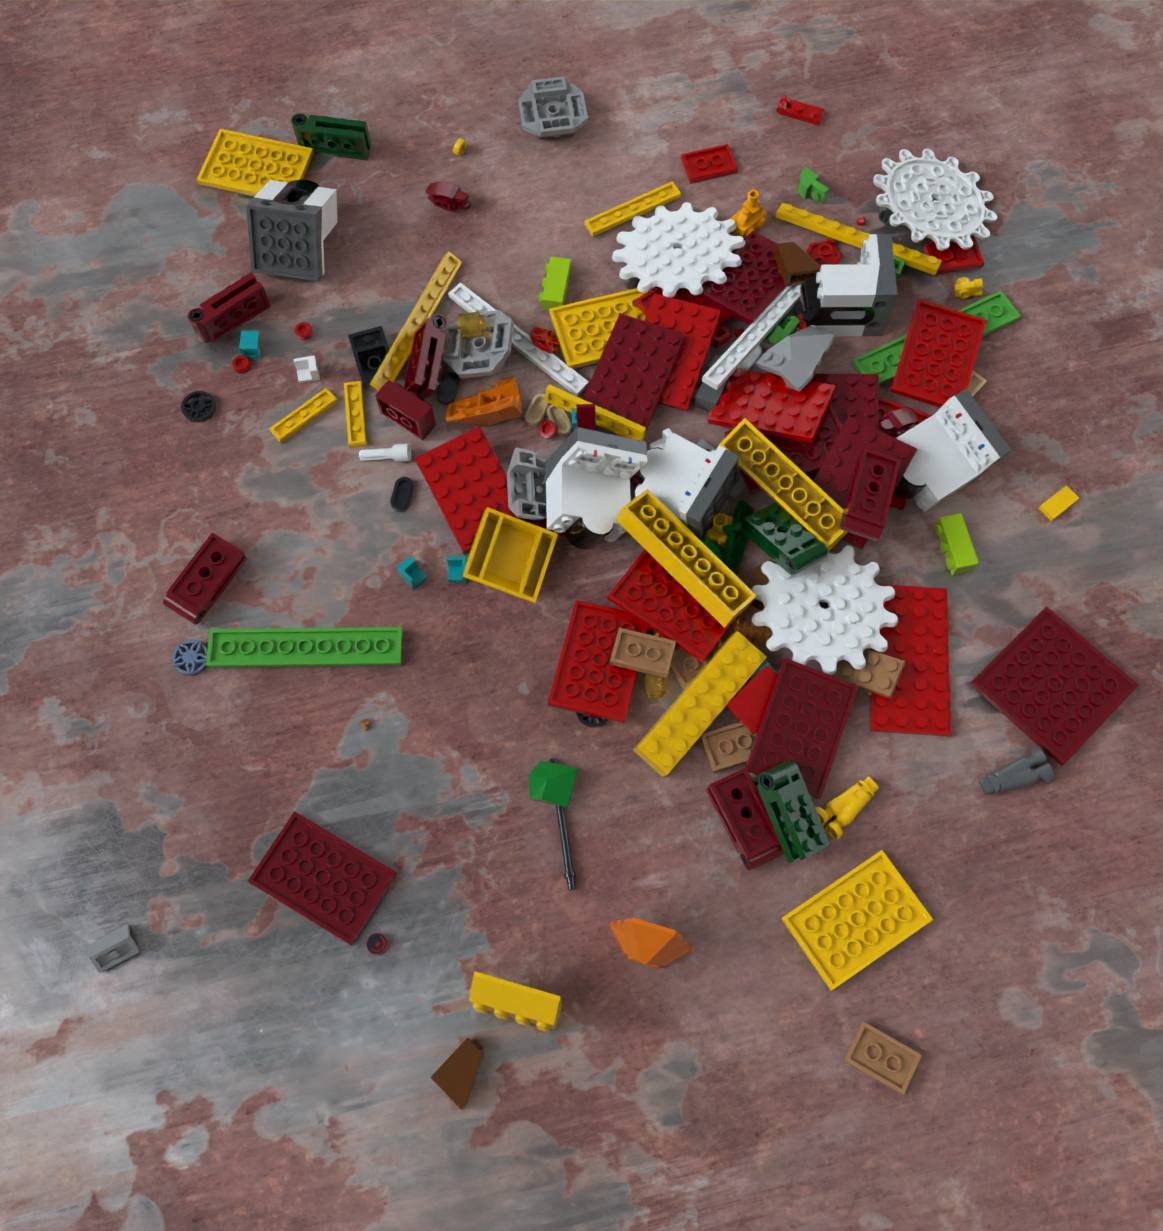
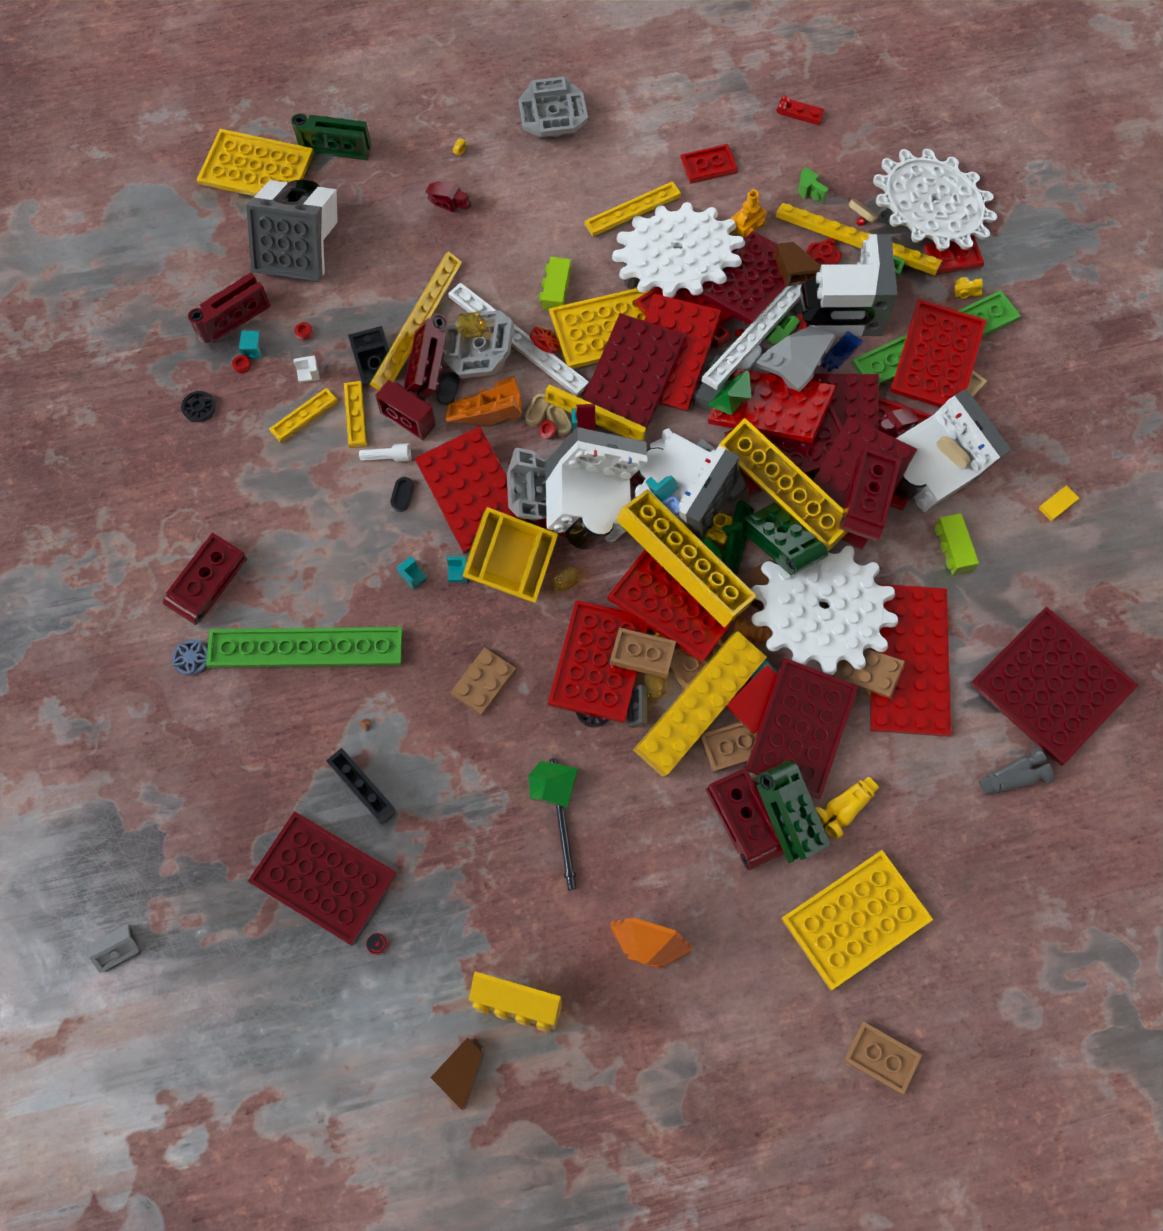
none -> black brick [326,748,396,825]
none -> medium nougat plate [450,647,516,716]
none -> clear yellow brick [551,566,580,593]
none -> dark grey plate [628,685,647,728]
none -> teal panel [645,475,679,502]
none -> light blue tile [662,494,680,516]
none -> green slope [708,371,751,415]
none -> clear blue hinge [822,331,862,372]
none -> tan tile [849,198,879,223]
none -> tan tile [937,436,971,468]

